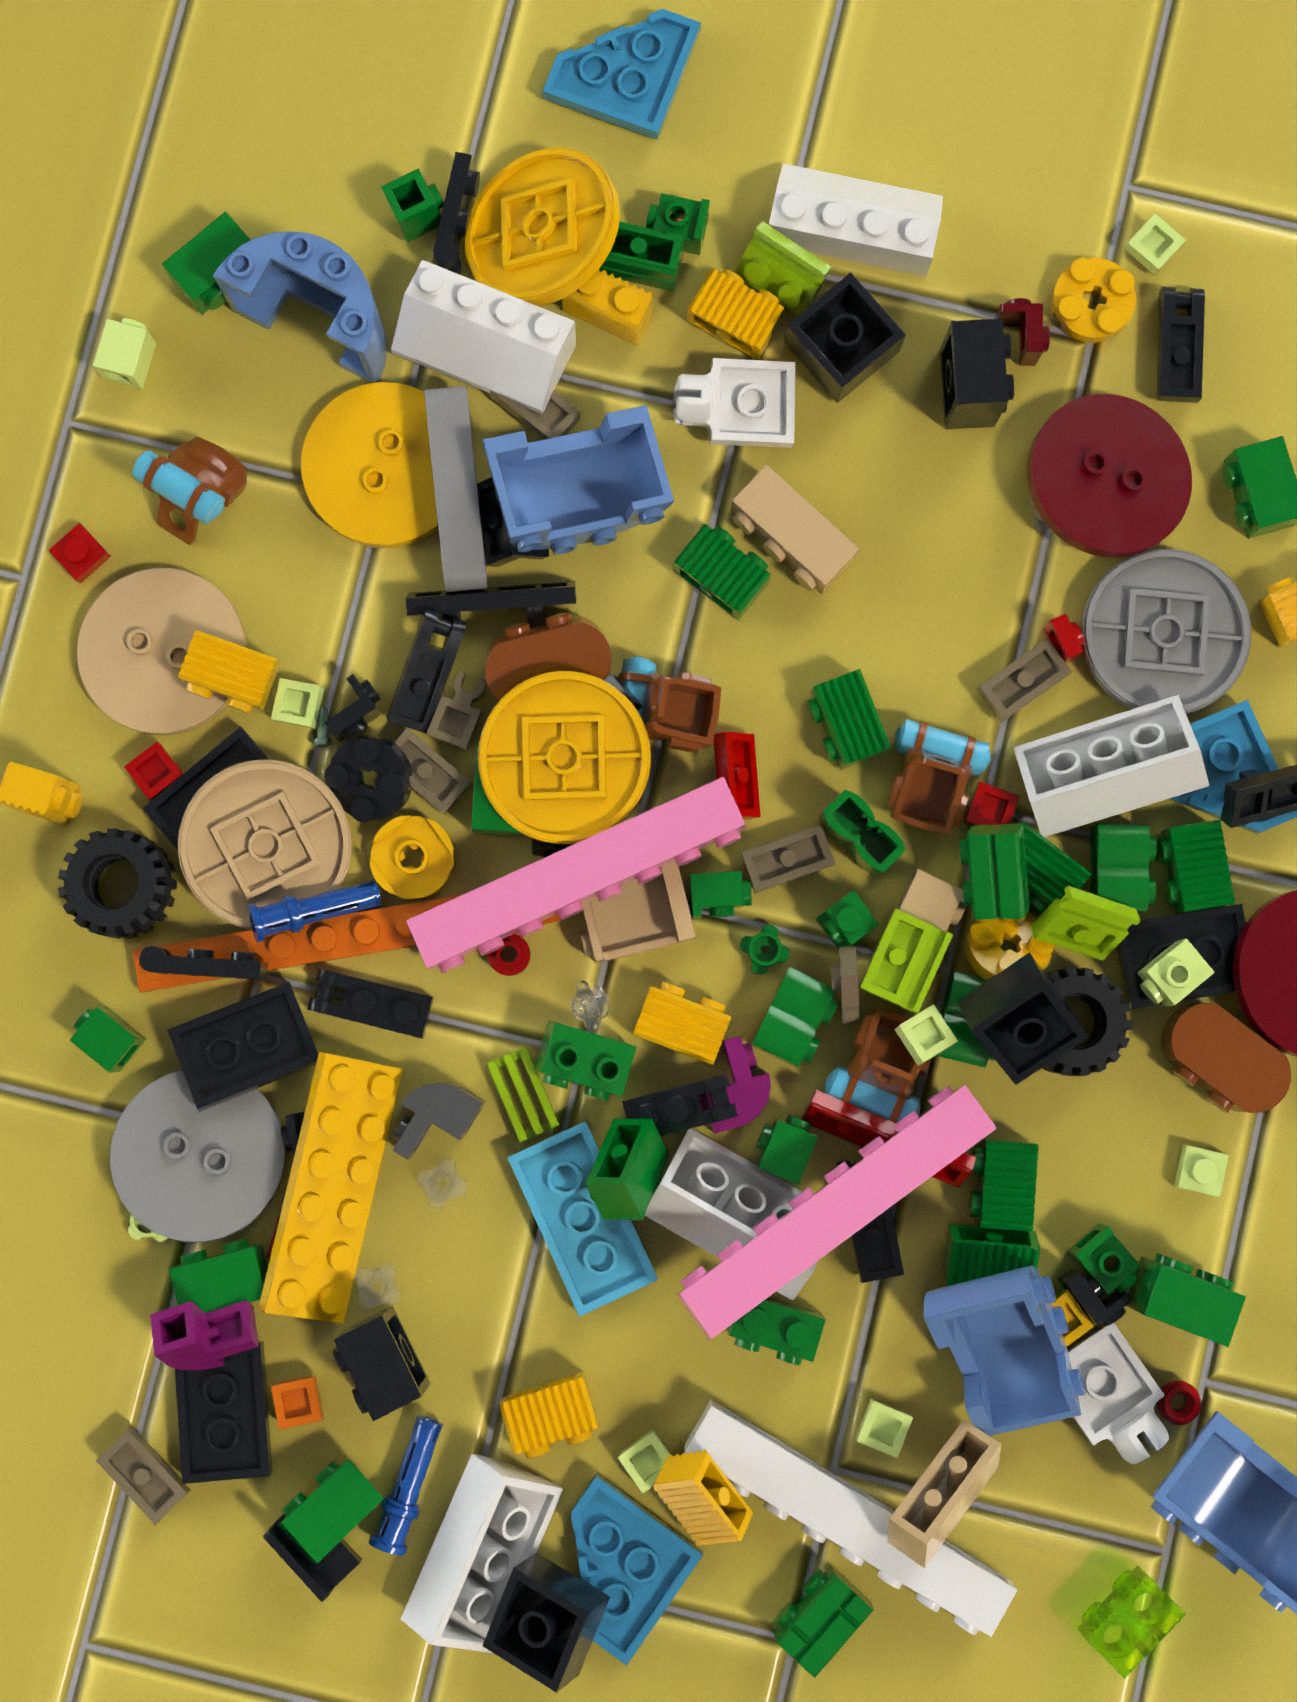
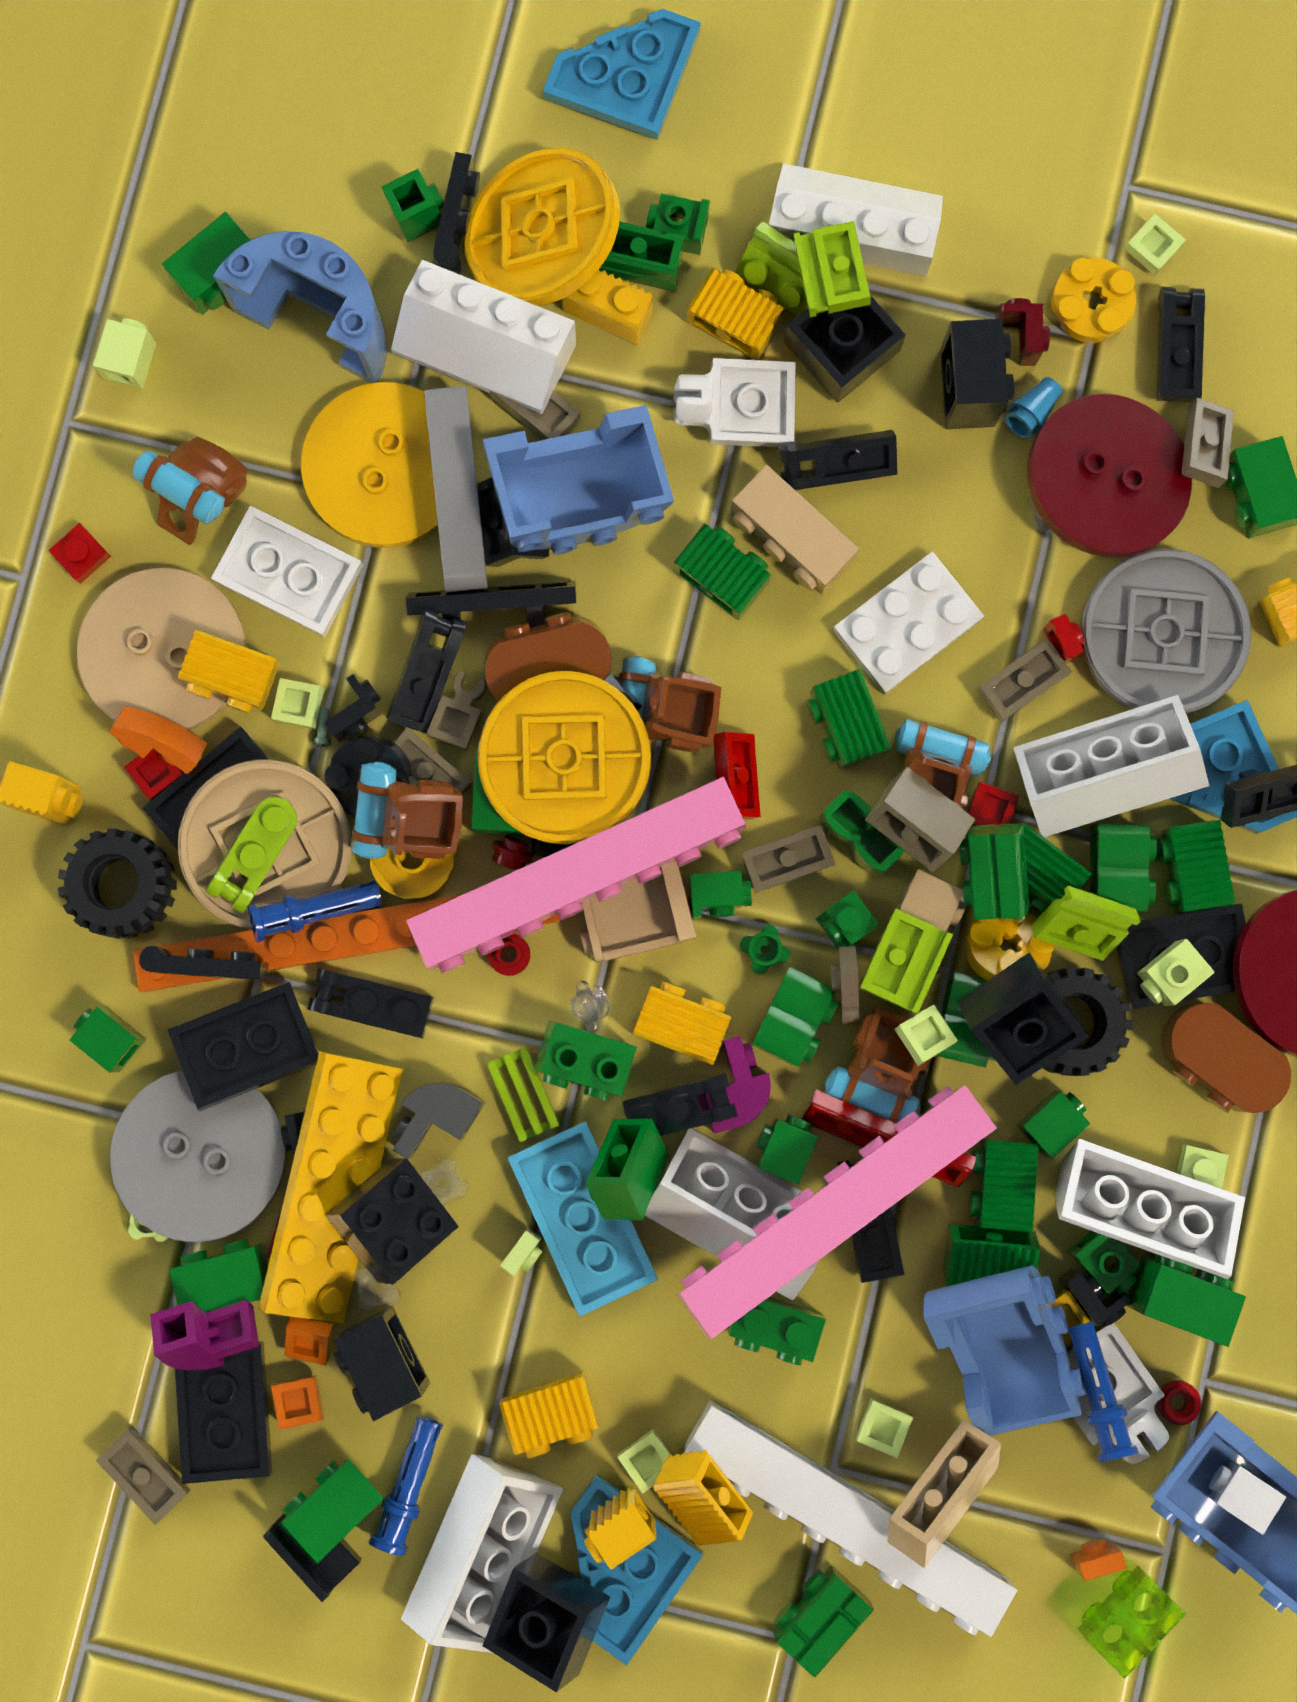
none -> orange slope [109,706,207,774]
none -> lime plate [205,796,297,914]
none -> white plate [211,505,364,638]
none -> orange plate [284,1317,333,1366]
none -> black brick [325,1158,459,1285]
none -> dark orange piece [351,762,463,859]
none -> red plate [491,836,533,870]
none -> yellowish green plate [500,1227,543,1276]
none -> yellow brick [584,1485,657,1570]
none -> black plate [779,430,898,490]
none -> lime plate [794,221,871,317]
none -> white plate [833,551,985,695]
none -> dark tan brick [865,767,975,872]
none -> dark azure cone [1004,377,1063,439]
none -> green brick [1016,1091,1090,1159]
none -> white slope [1054,1139,1245,1279]
none -> blue pin [1068,1321,1139,1462]
none -> orange plate [1071,1539,1127,1581]
none -> dark tan plate [1181,398,1234,488]
none -> white brick [1208,1460,1286,1535]

